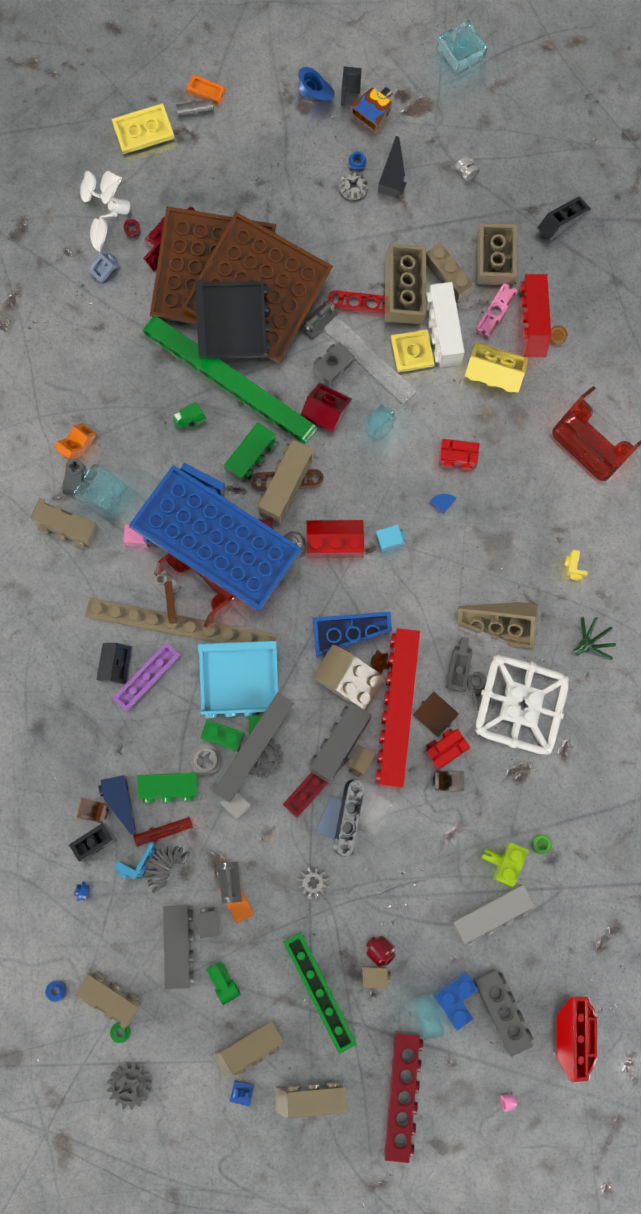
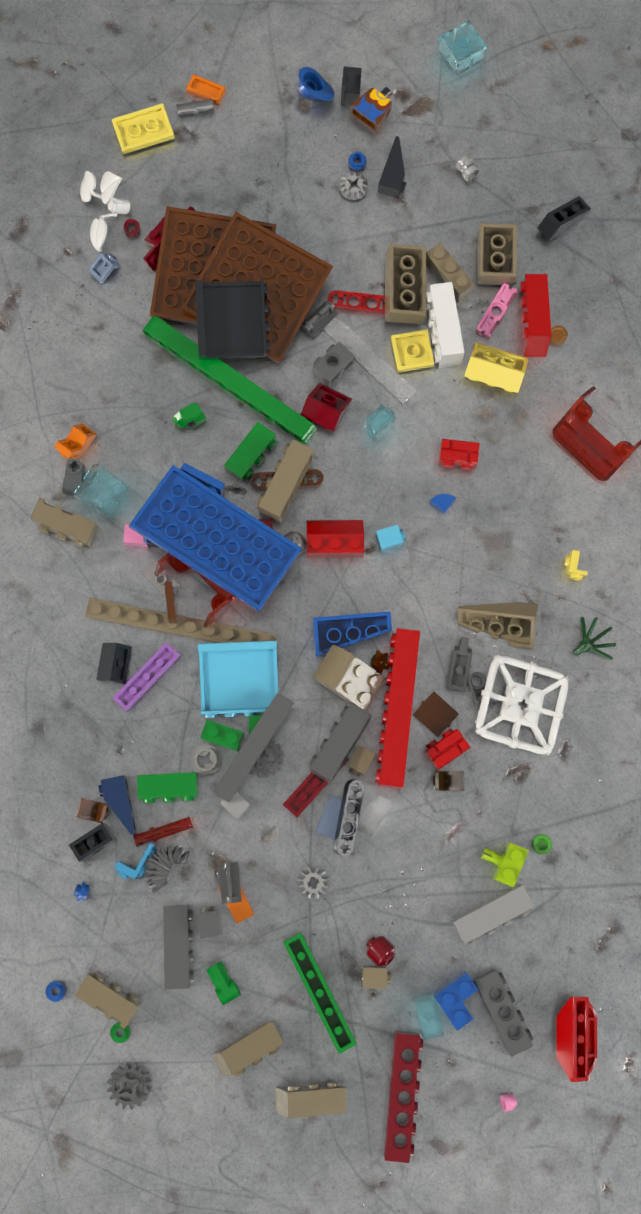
blue tile [230,1080,254,1106] -> none

